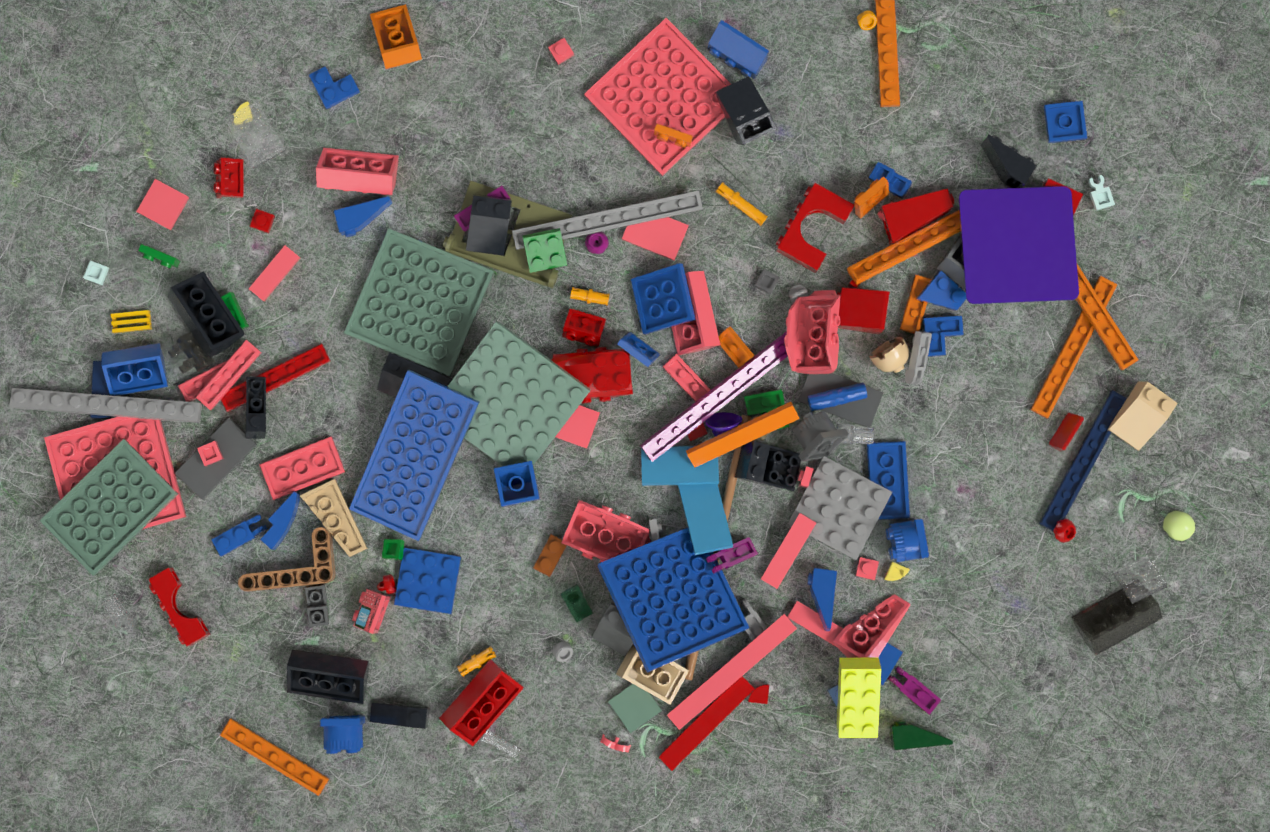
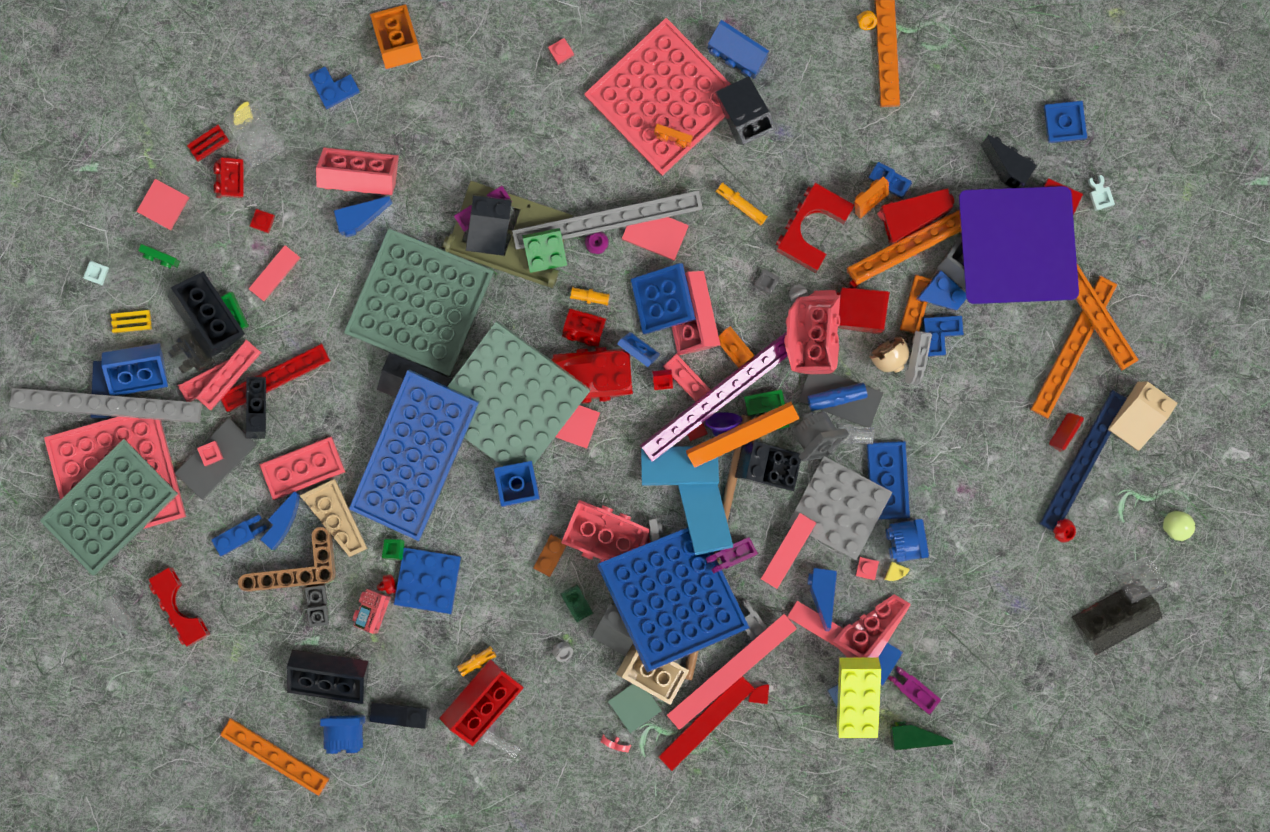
coral plate [797,466,813,488] -> none
none -> red tile [187,125,230,162]
none -> red plate [652,369,673,390]

